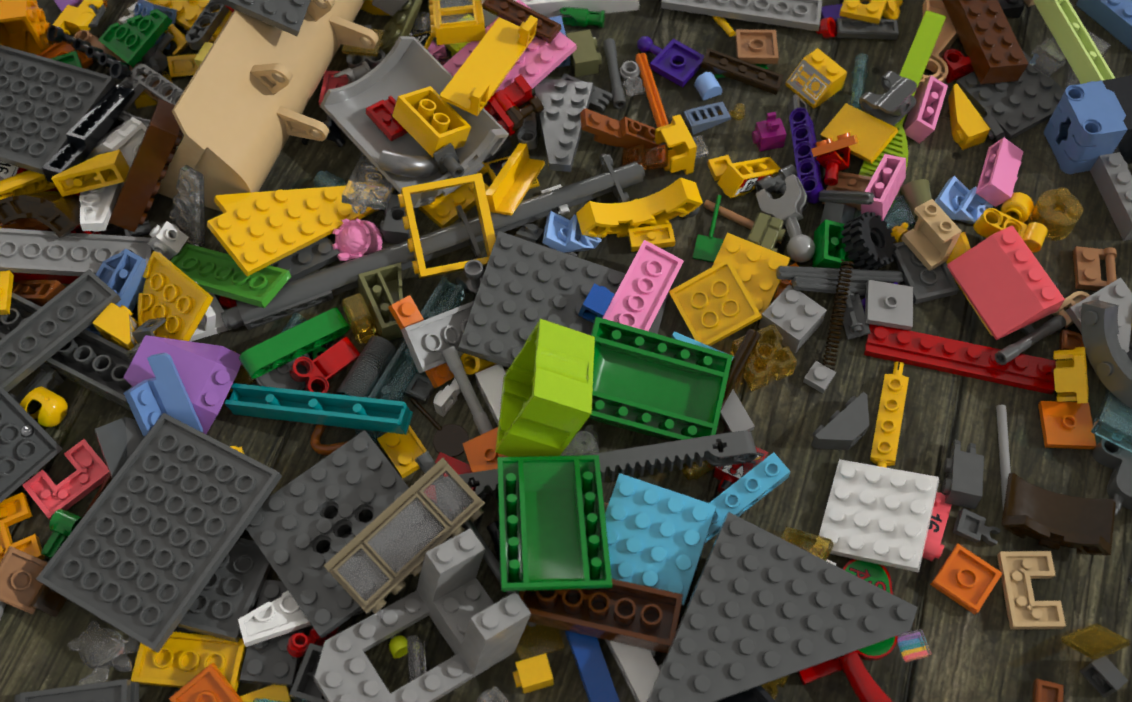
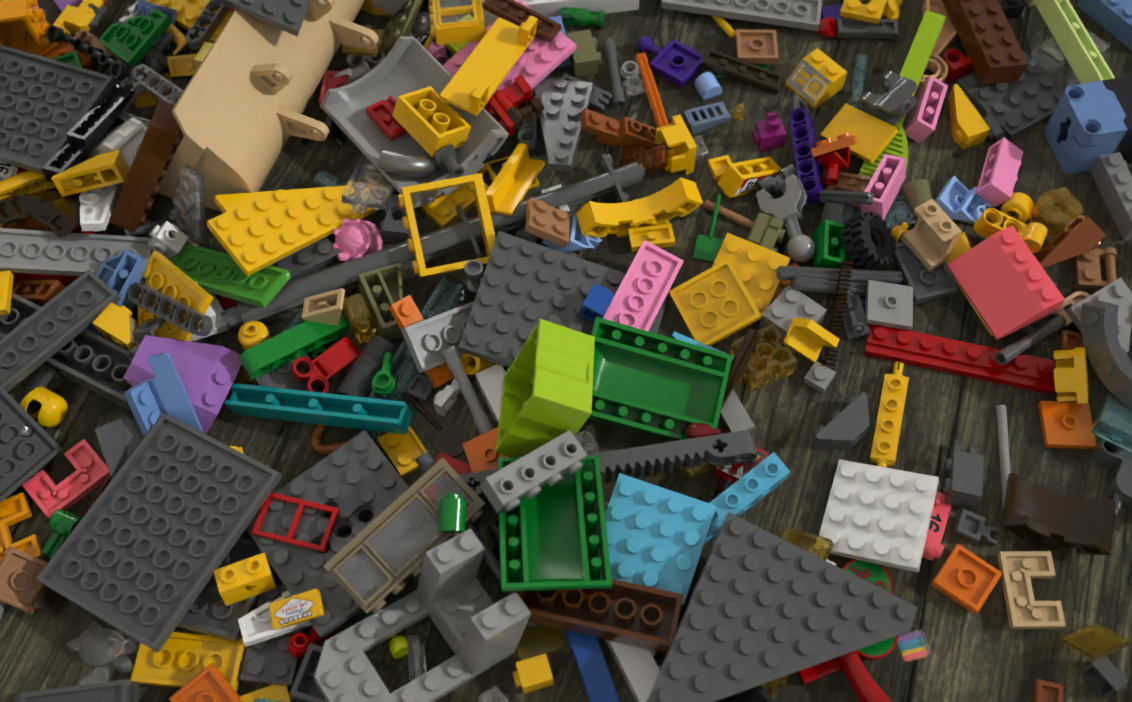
none -> dark grey beam [128,282,213,336]
none -> yellow brick [214,552,277,606]
none -> yellow head [238,321,271,351]
none -> red window [251,492,340,552]
none -> tile [269,589,324,630]
none -> tan slope [302,288,345,326]
none -> green plate [371,352,395,395]
none -> green brick [438,494,466,533]
none -> light grey brick [480,430,587,513]
none -> medium nougat plate [525,197,570,248]
none -> dark red cylinder [686,423,720,439]
none -> yellow panel [784,317,840,362]
none -> dark orange slope [1035,214,1106,268]

